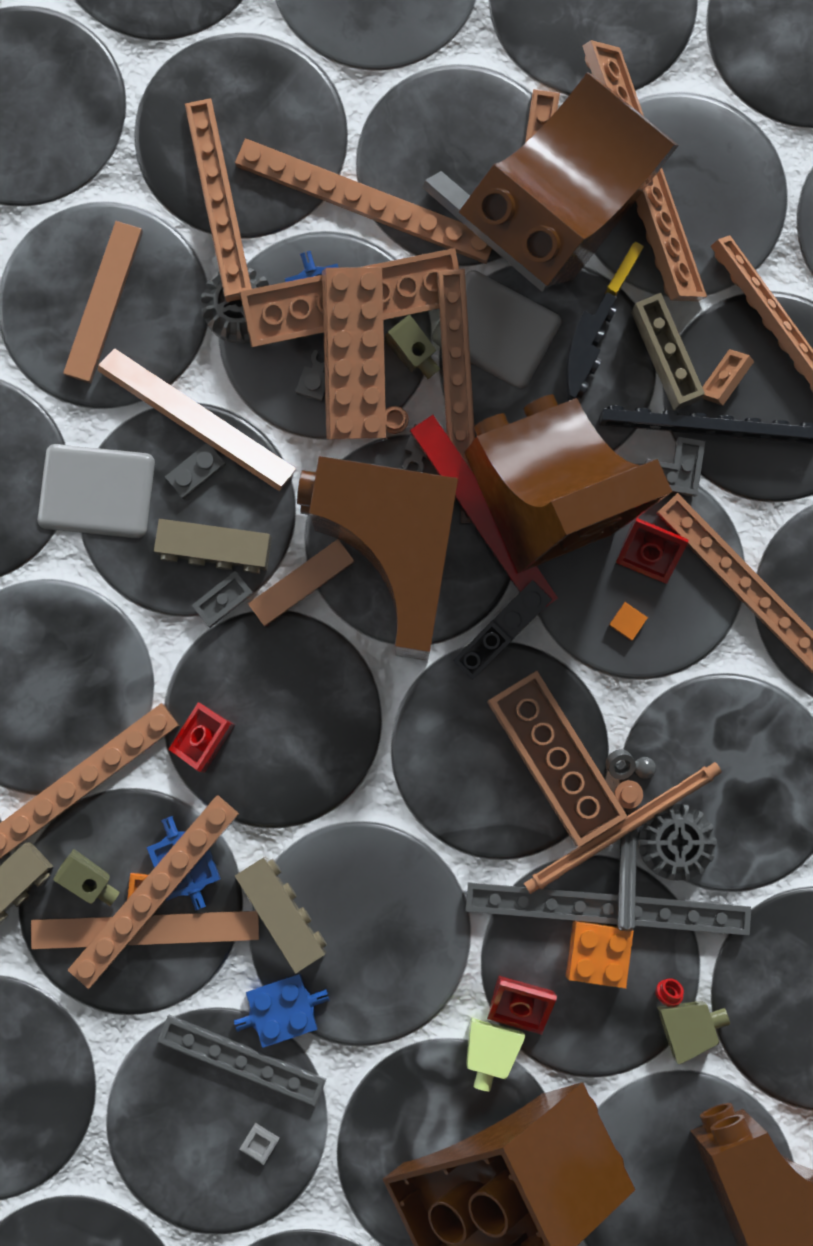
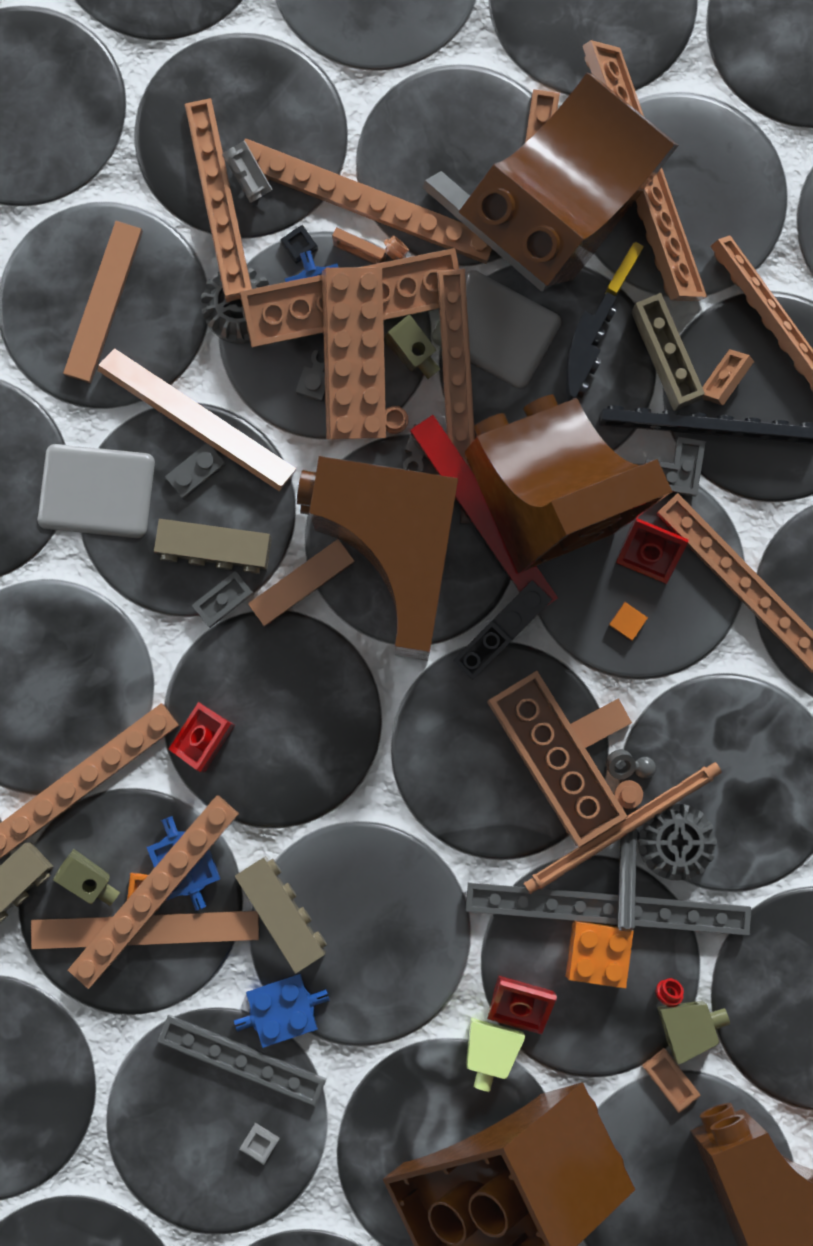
none -> light grey hinge [222,140,272,203]
none -> black tile [280,225,318,264]
none -> nougat tile [332,227,386,264]
none -> nougat plate [384,236,409,260]
none -> nougat tile [571,698,632,748]
none -> nougat tile [642,1048,701,1113]

